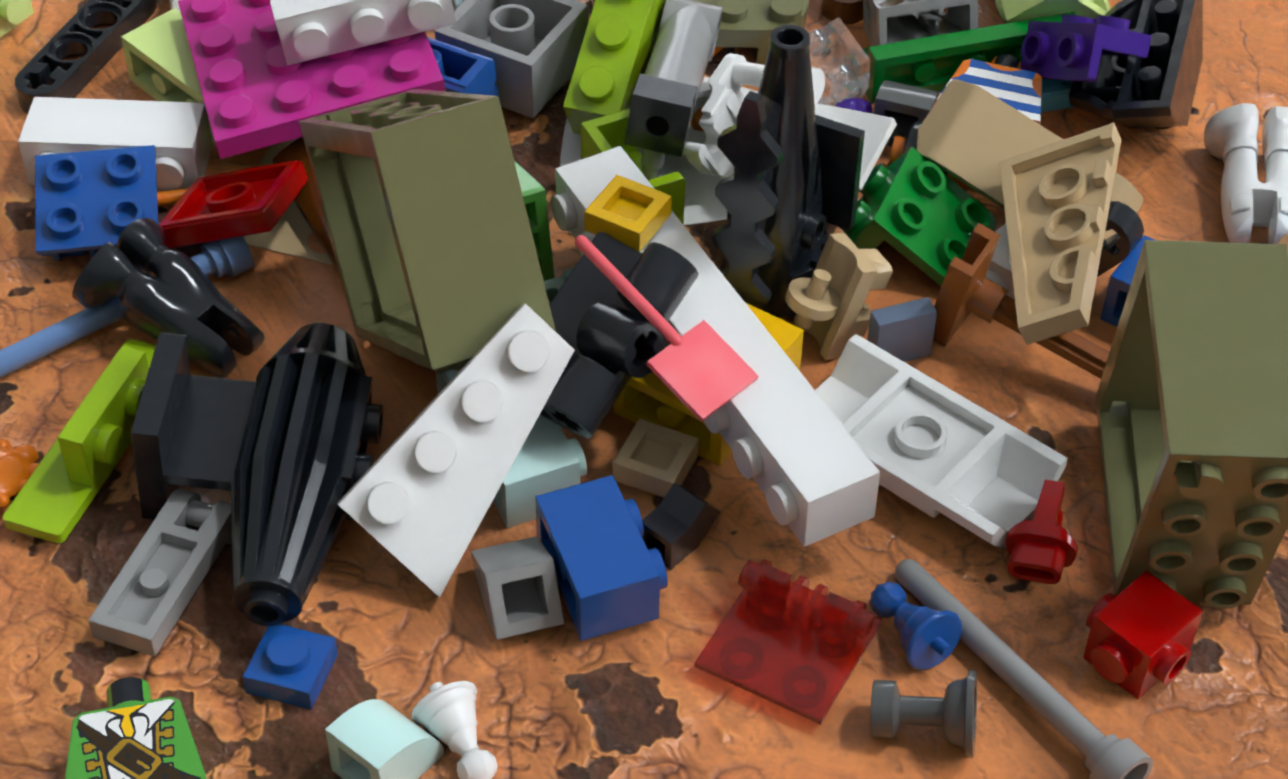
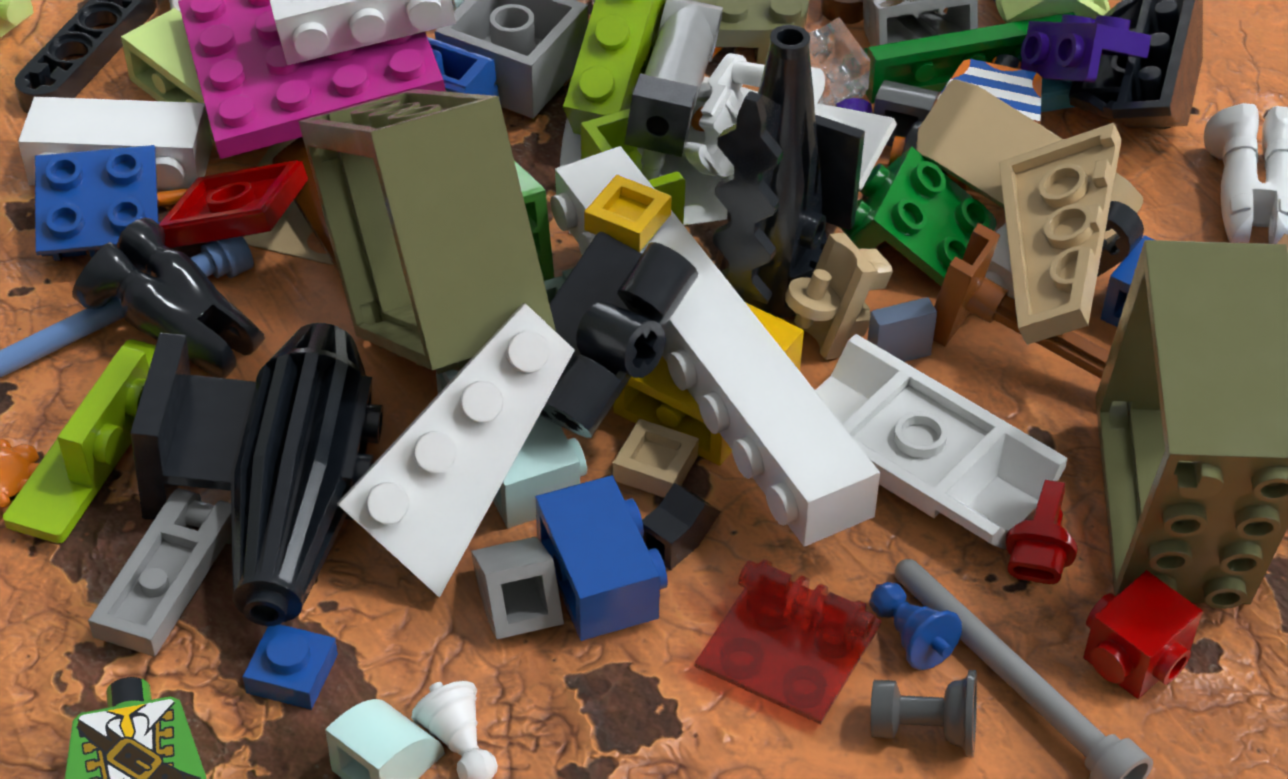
coral piece [575,235,759,422] -> none

